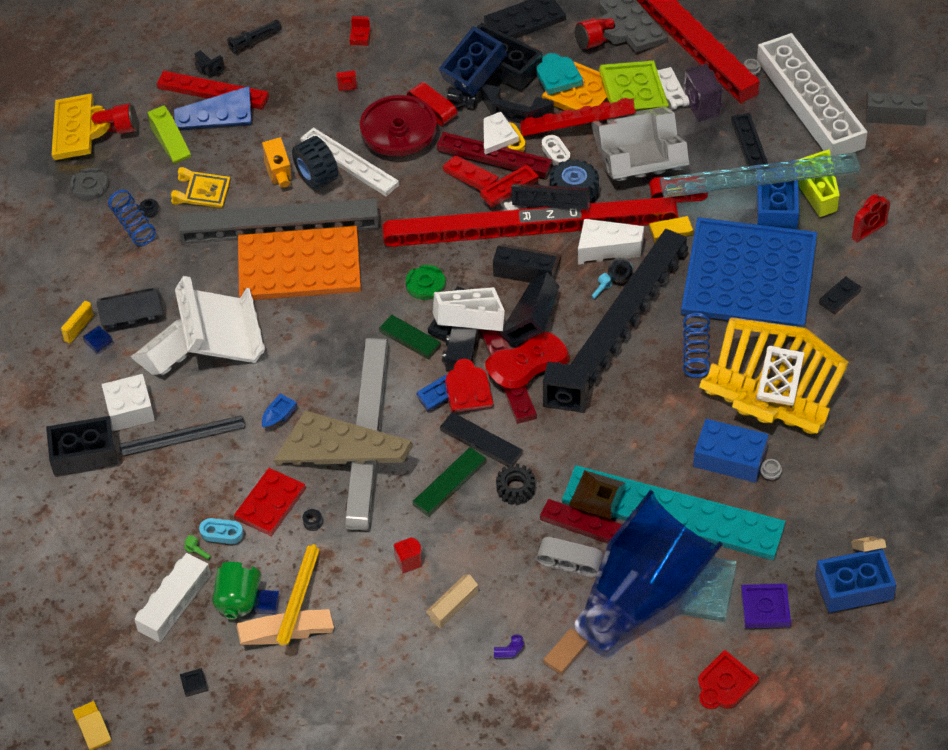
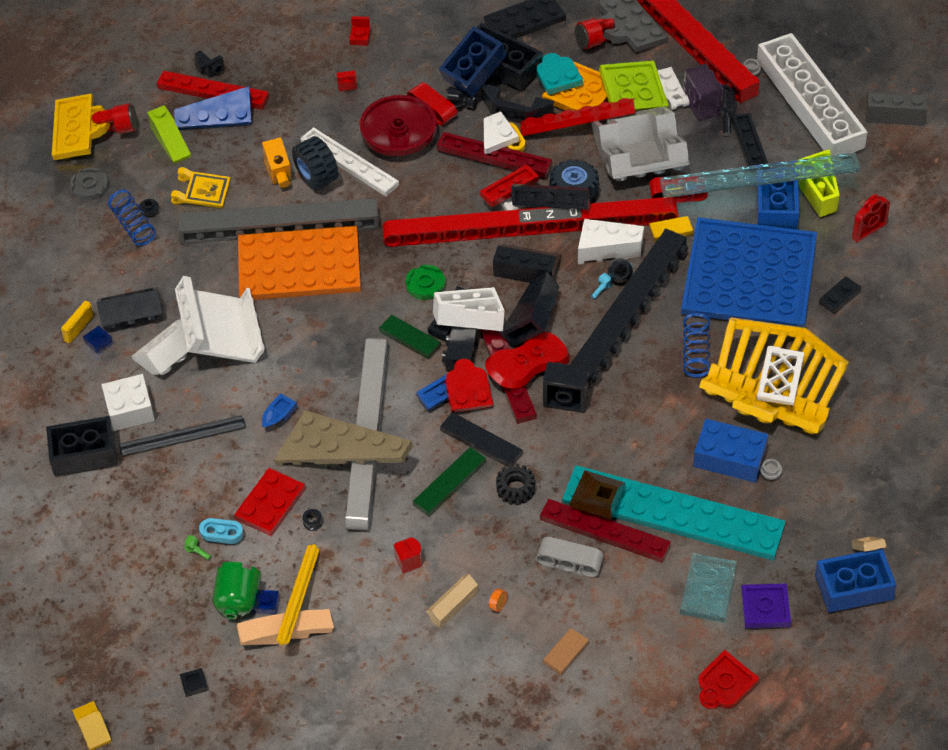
white brick [135,553,211,642] -> none
black pin [227,20,282,53] -> none
red plate [442,155,499,190] -> none
dark purple arm [494,634,524,658] -> none
white plate [542,135,570,166] -> none
clear blue windscreen [575,489,723,652] -> none
none -> orange tile [489,588,508,612]
none -> black piece [720,84,737,136]

